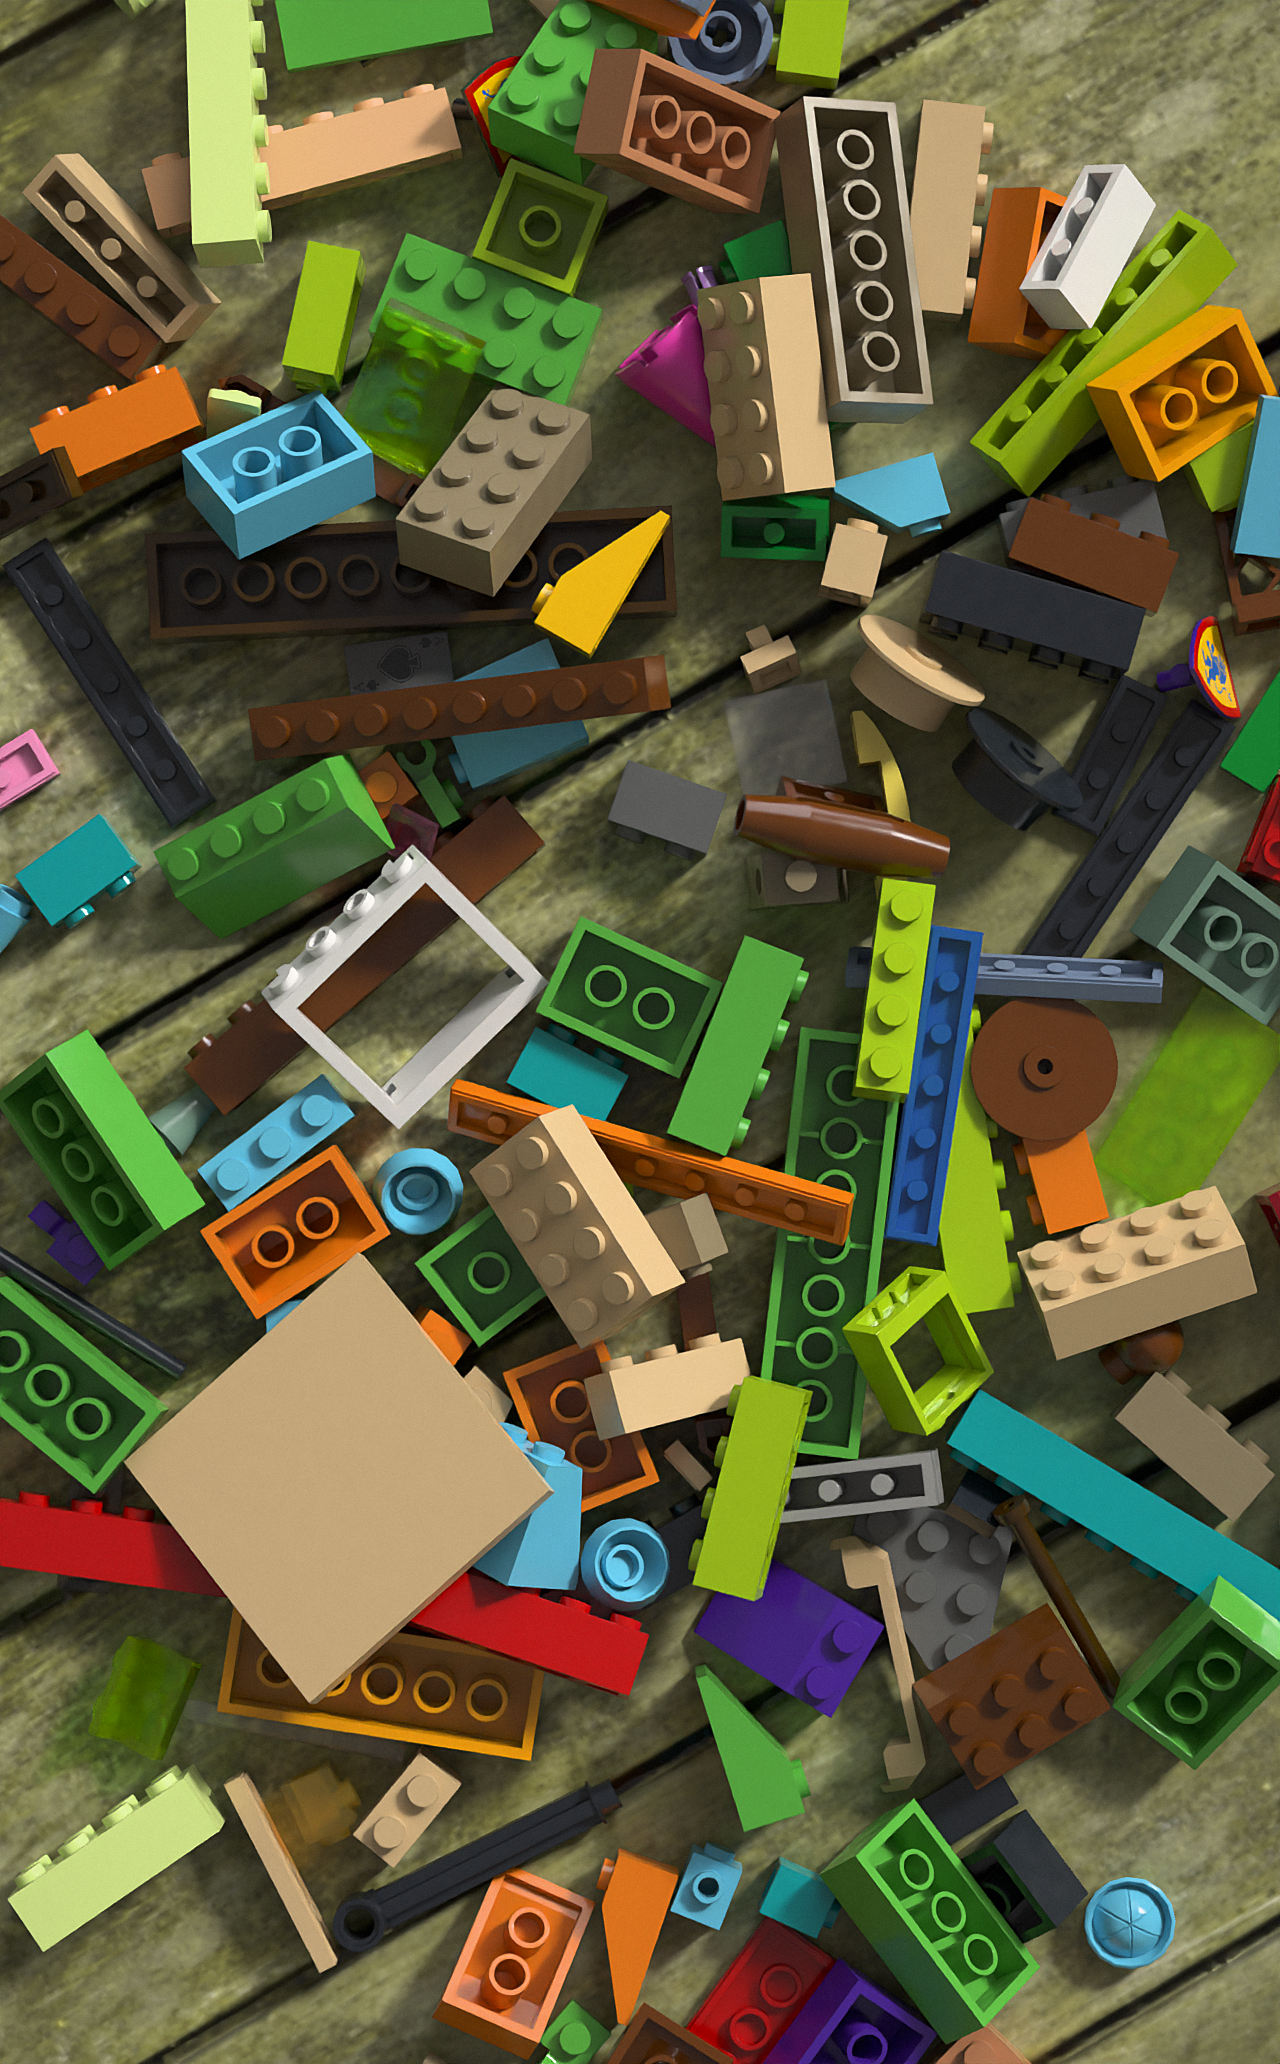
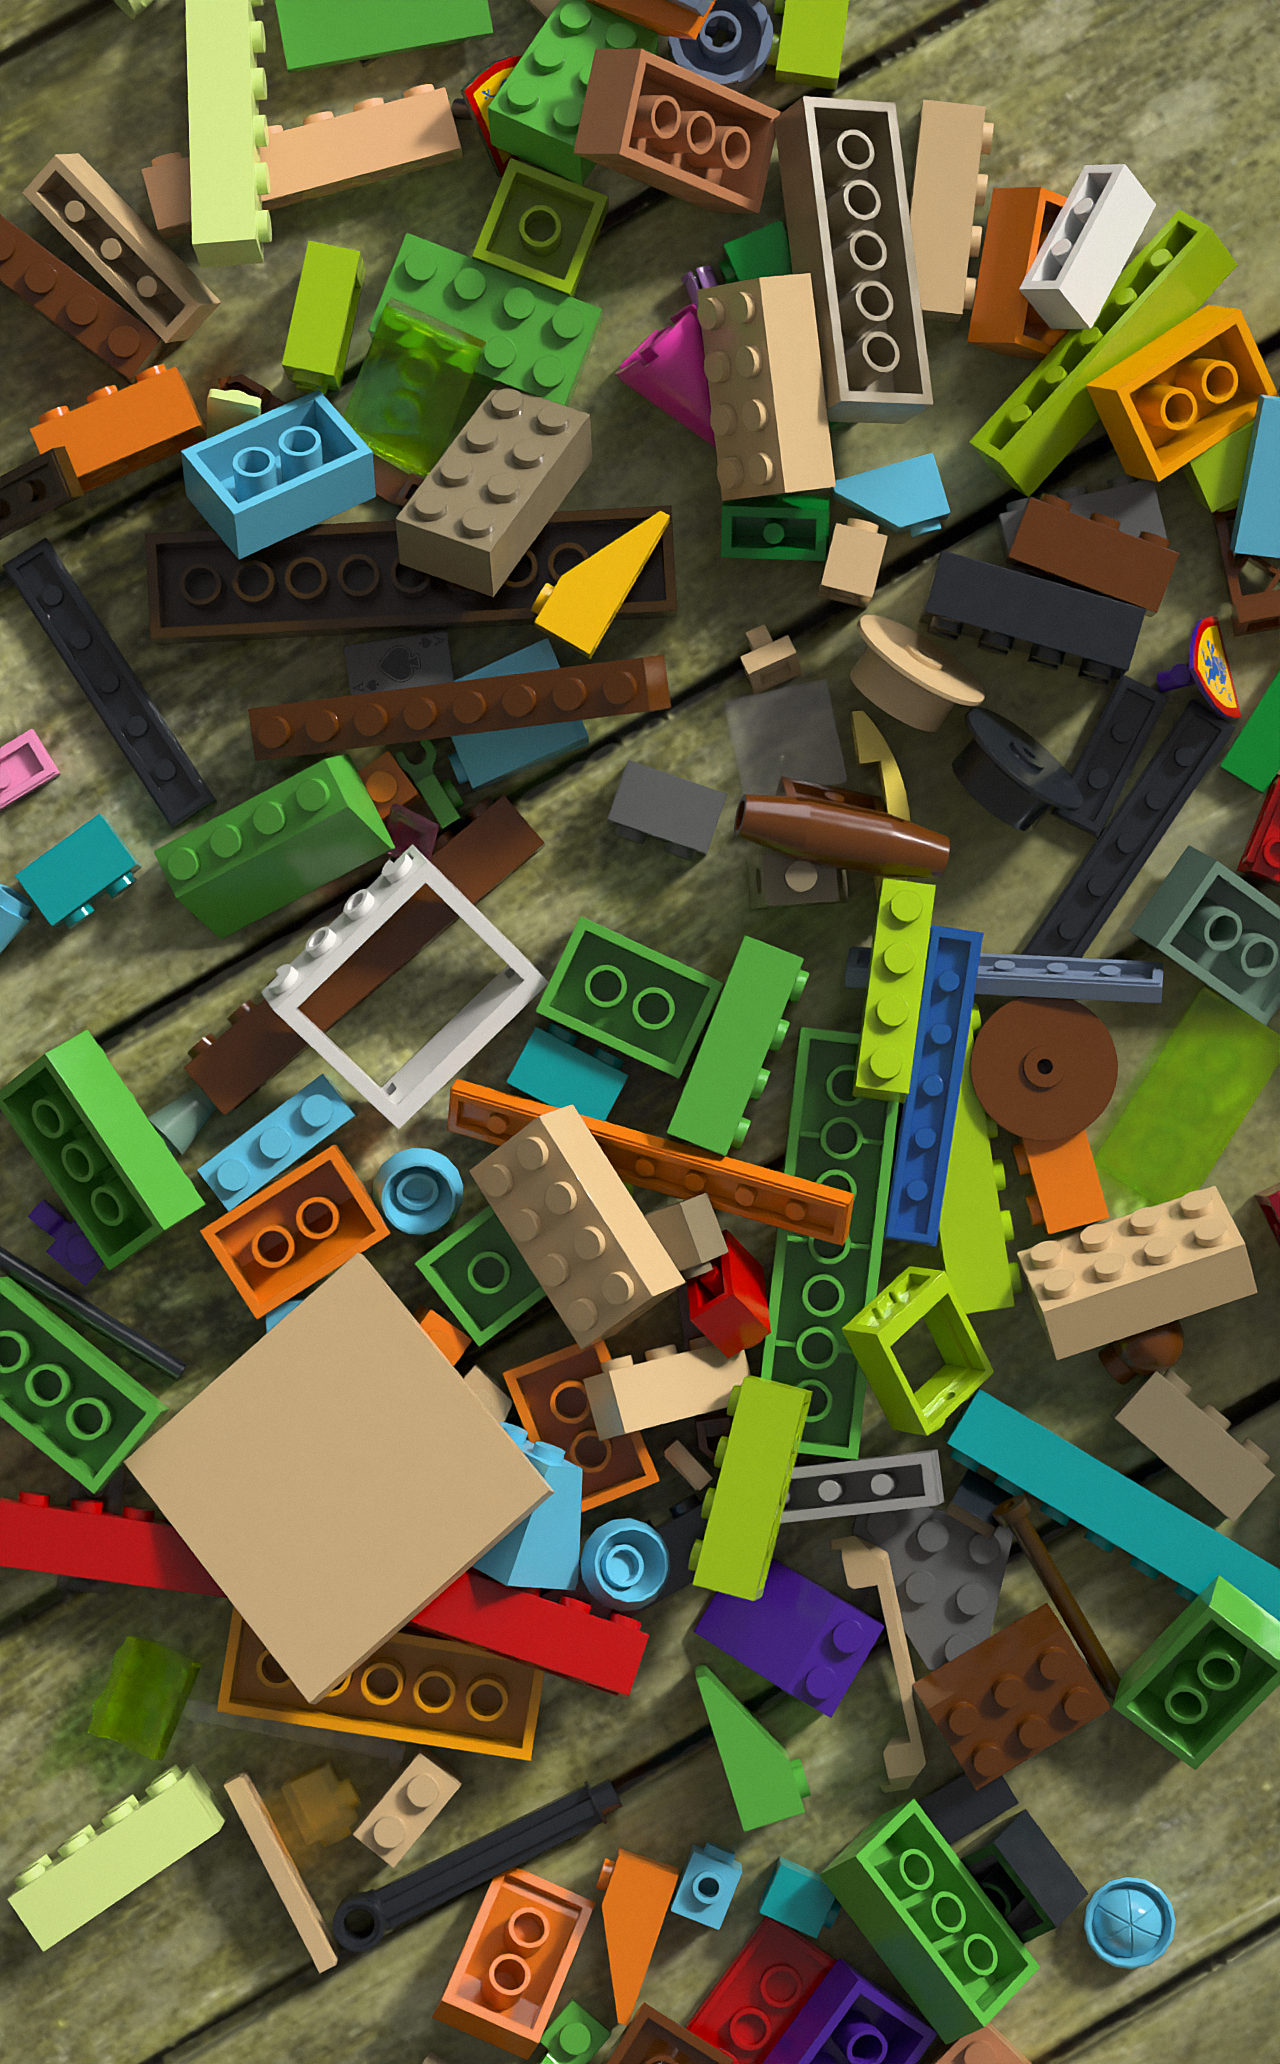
none -> red brick [686,1229,771,1359]

